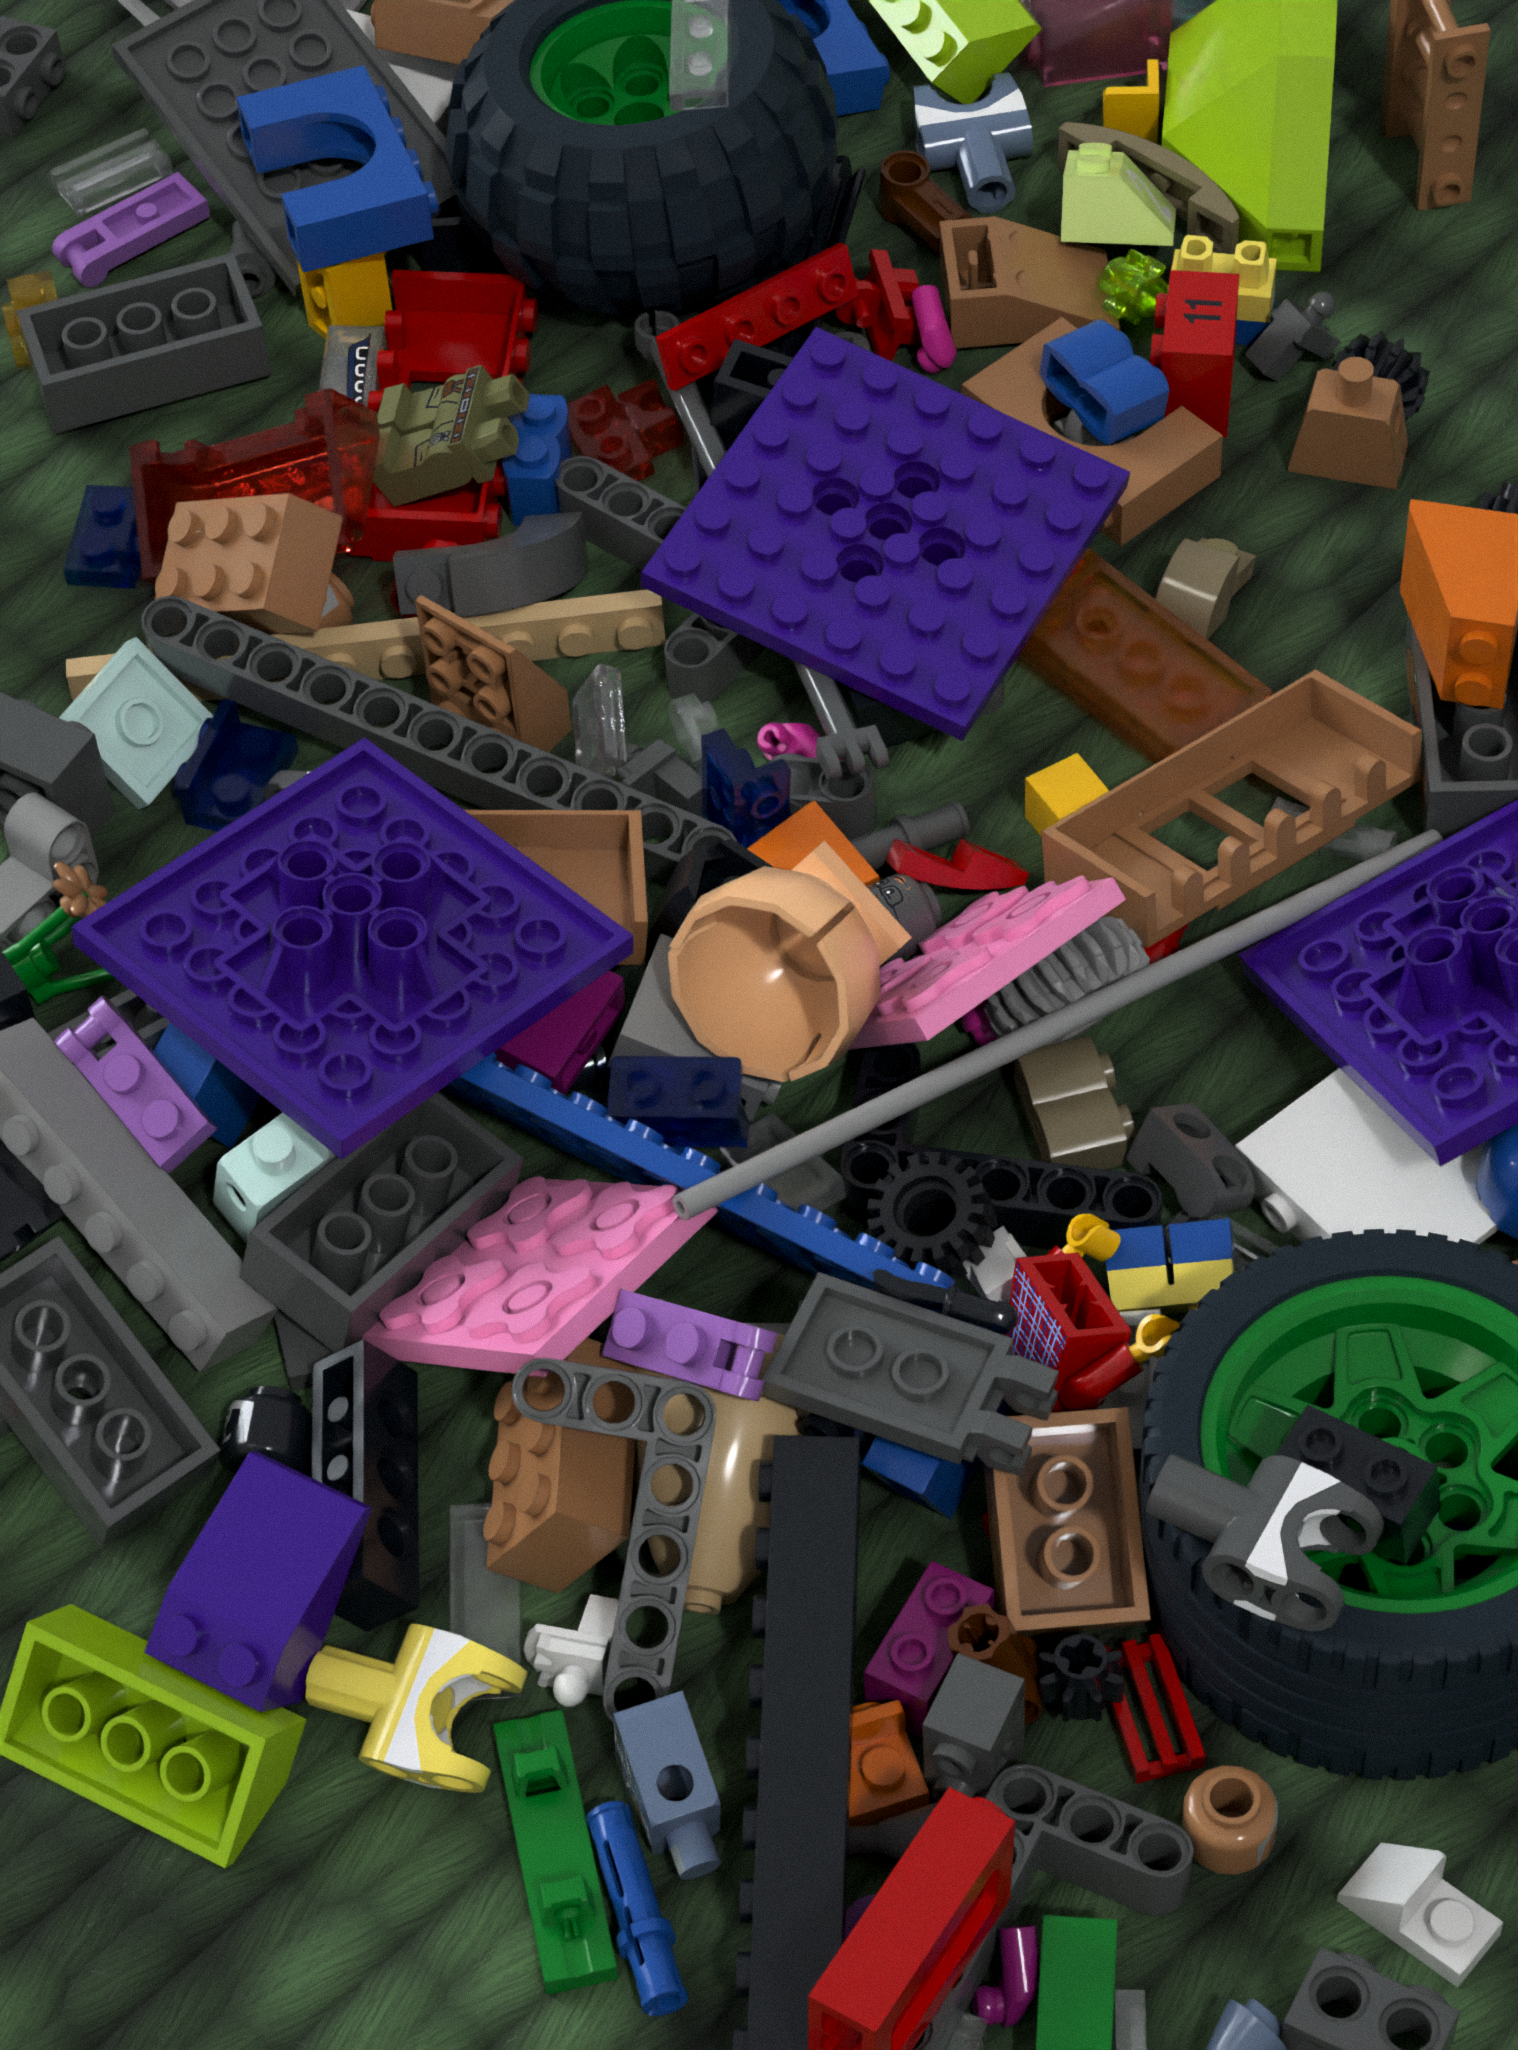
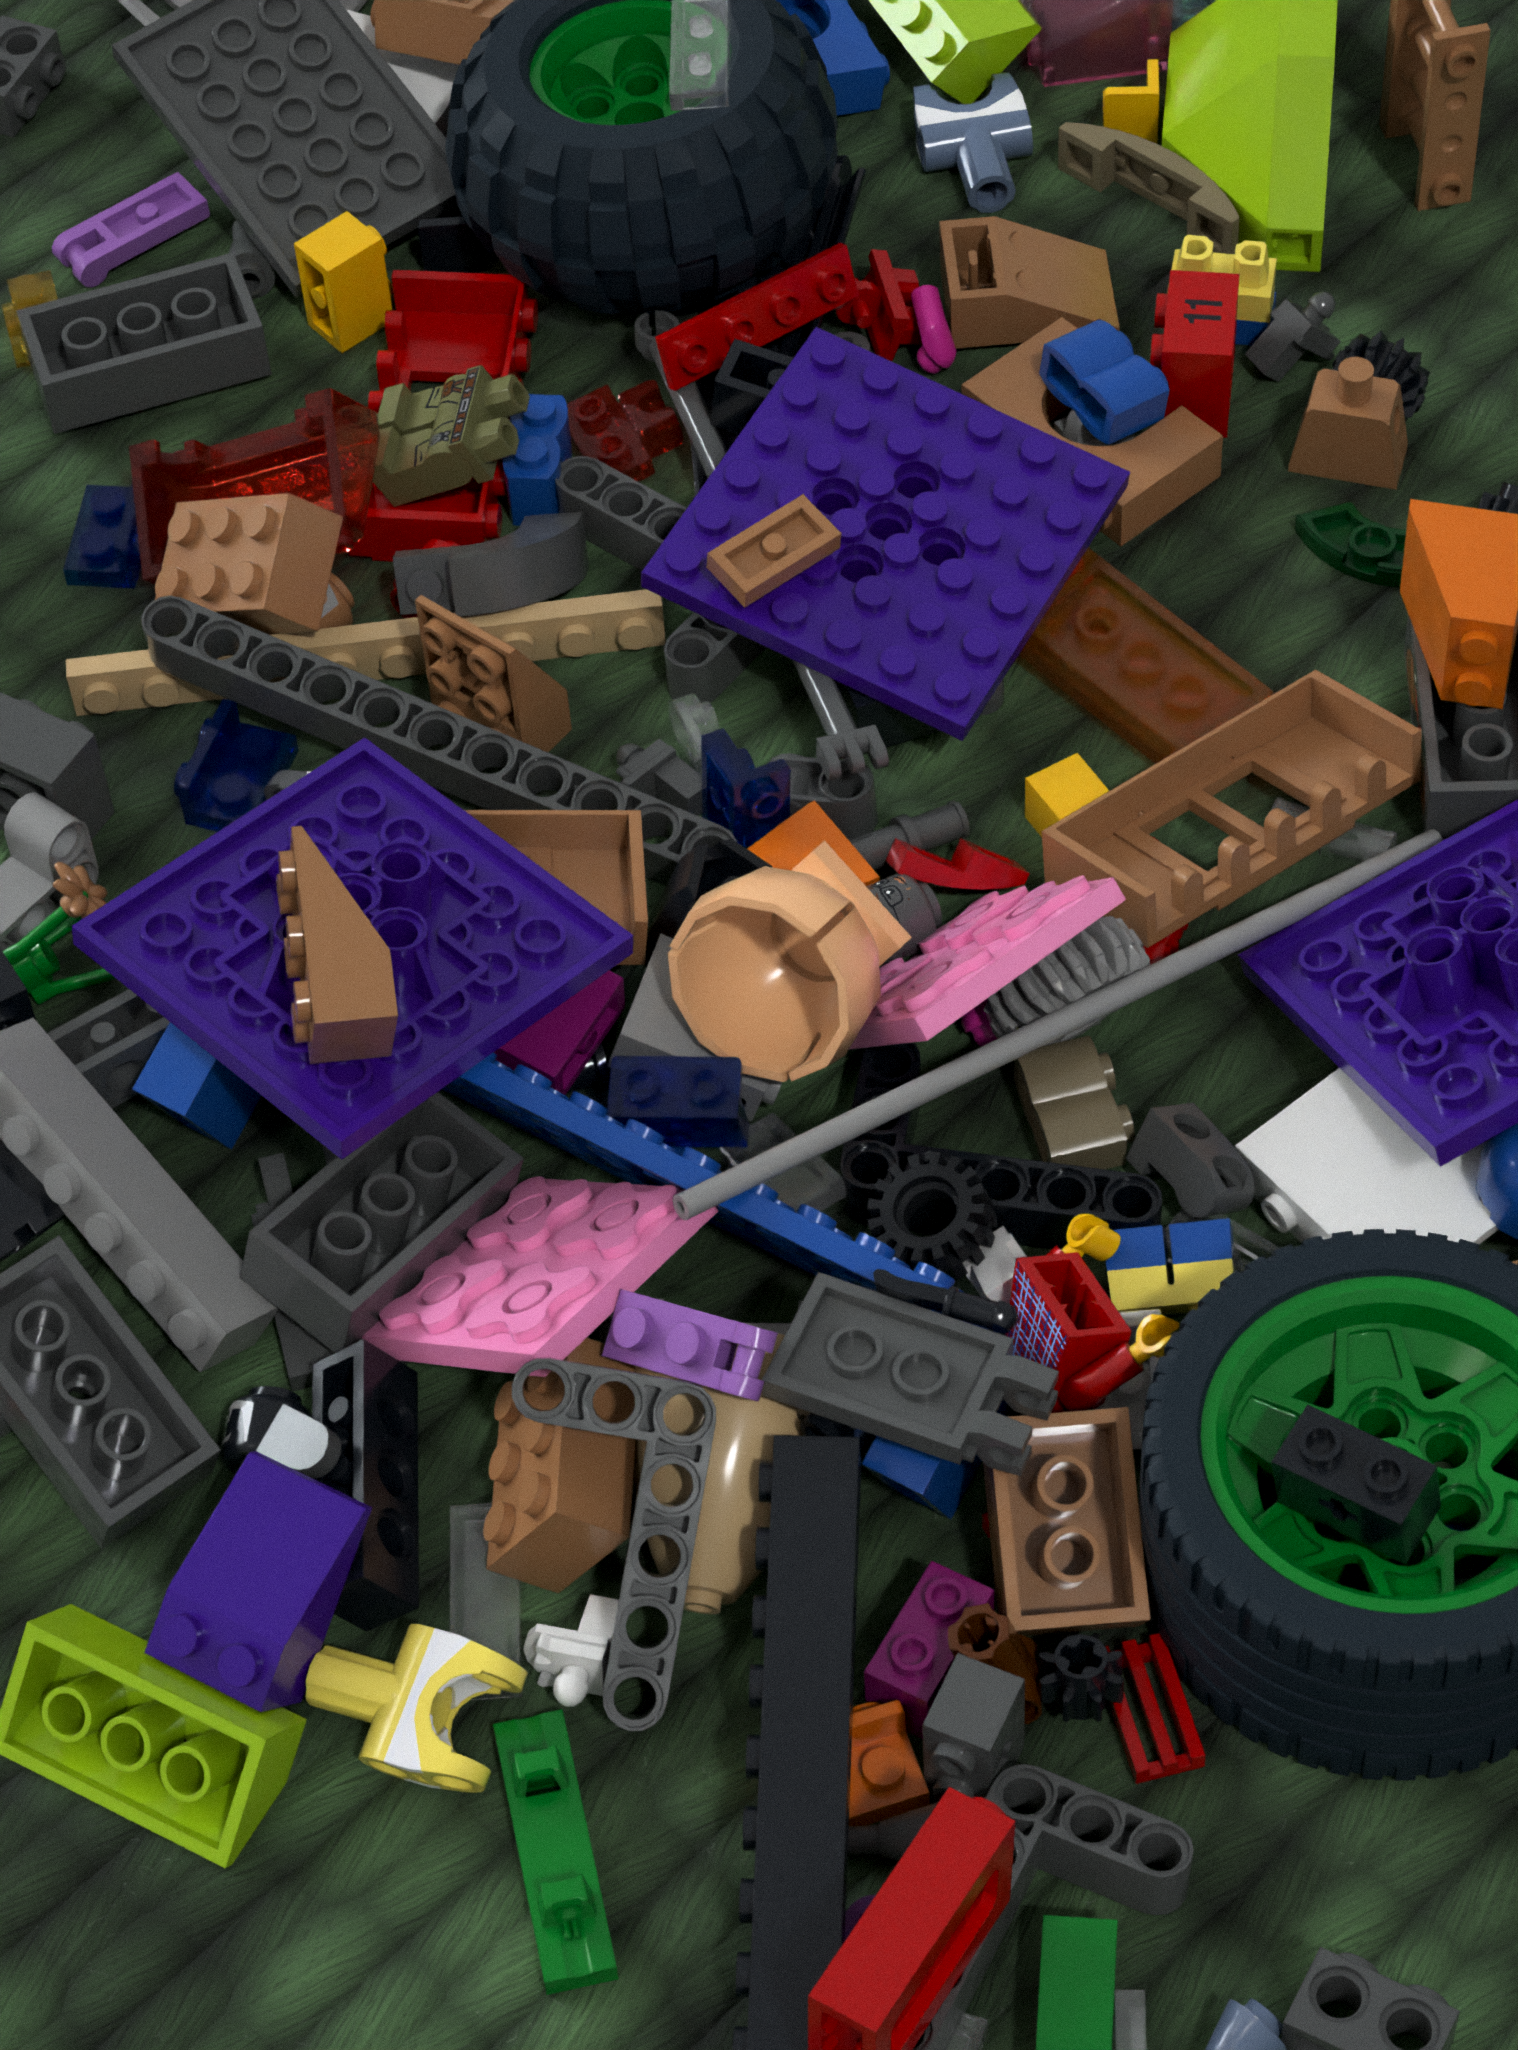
clear tile [50,127,173,217] -> none
medium lavender plate [54,995,218,1173] -> none
light aqua tile [59,637,220,810] -> none
light aqua torso [213,1113,336,1244] -> none
blue arch [236,65,439,273] -> none
clear slope [317,325,387,434] -> none
clear tile [572,663,627,780] -> none
blue pin [586,1801,689,2016] -> none
sand blue torso [613,1691,721,1880] -> none
dark pink arm [757,722,844,760] -> none
reddish brown piece [878,150,973,252] -> none
magenta arm [972,1925,1040,2028] -> none
yellowish green slope [1061,143,1176,246] -> none
clear neon green gear [1098,249,1168,325] -> none
dark grey connector [1145,1454,1384,1631] -> none
dark tan brick [1150,537,1256,642] -> none
medium nougat head [1182,1765,1278,1875] -> none
white slope [1337,1842,1503,1988] -> none
none -> tile [256,1404,341,1479]
none -> medium nougat slope [276,826,398,1064]
none -> medium nougat plate [706,494,842,608]
none -> dark green tile [1295,501,1406,587]

